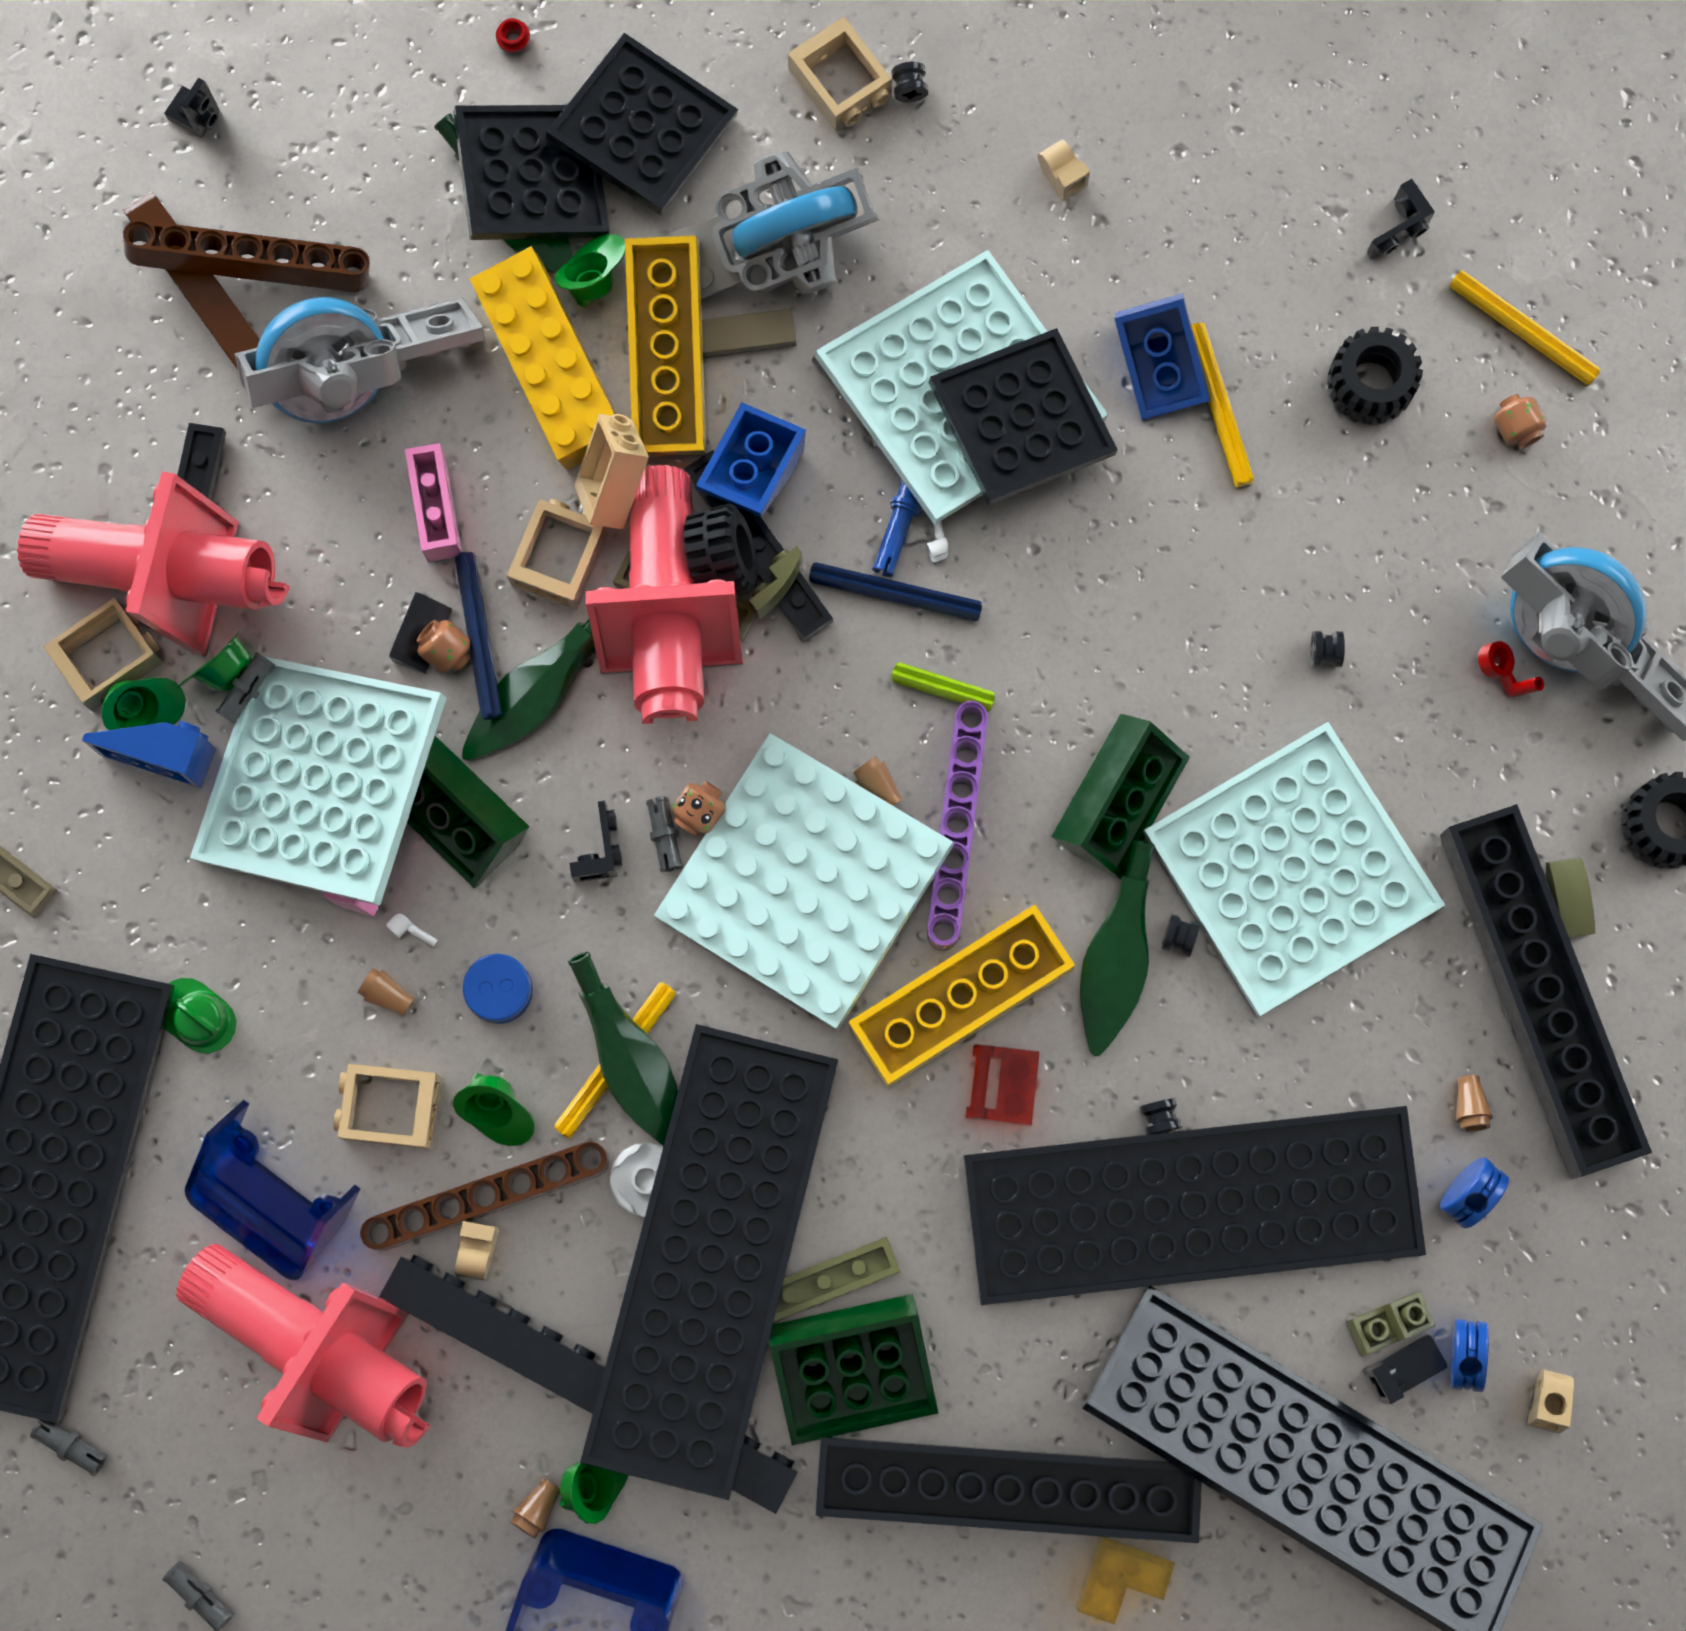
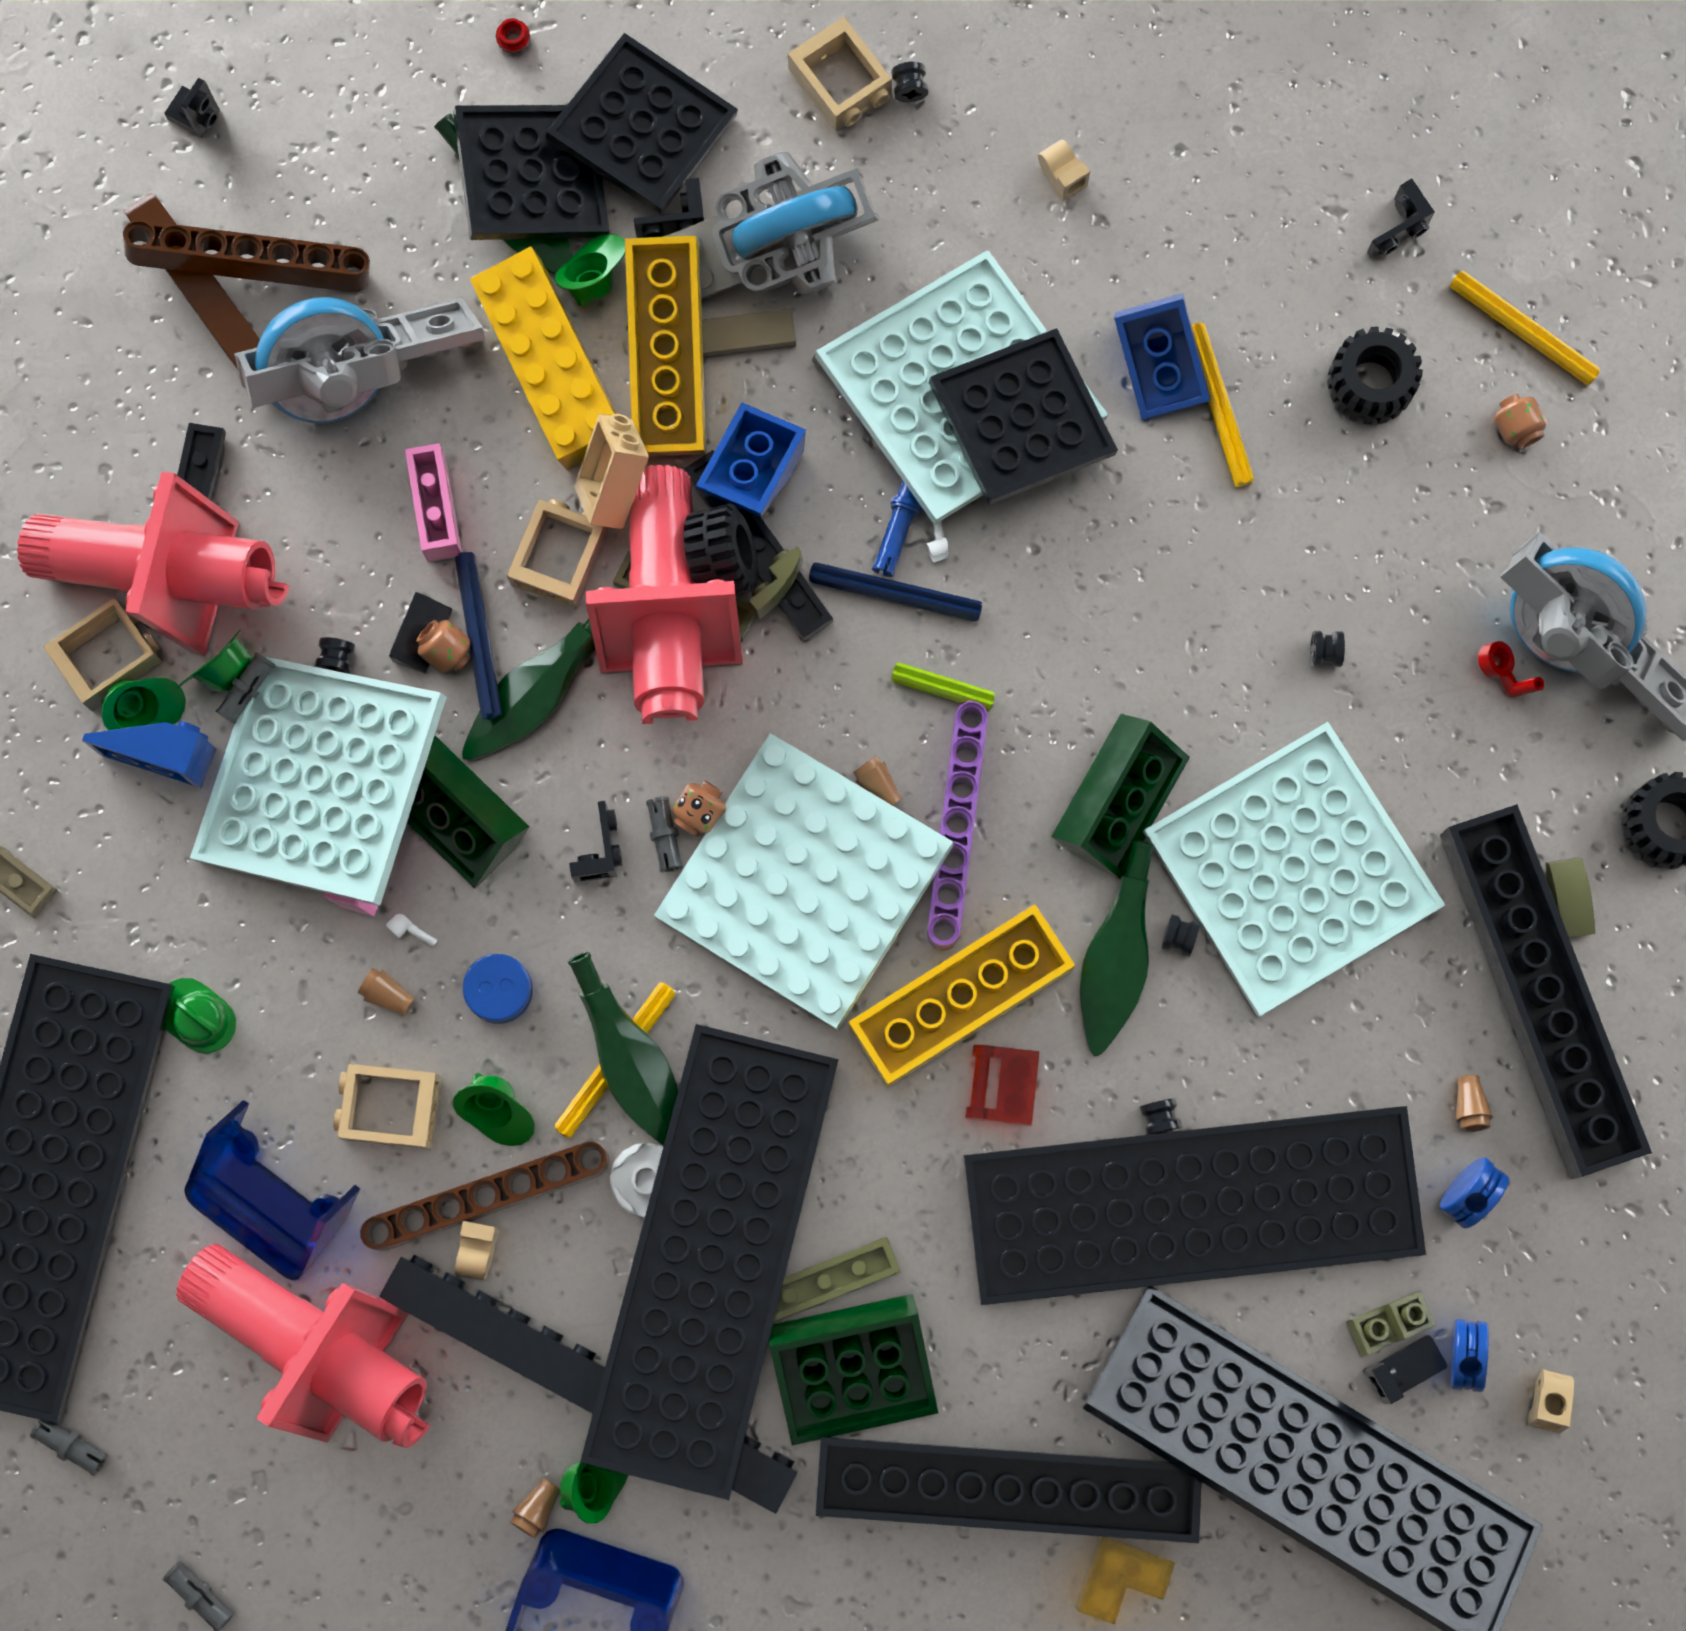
none -> black wheel [314,637,355,674]
none -> black bracket [634,178,704,238]

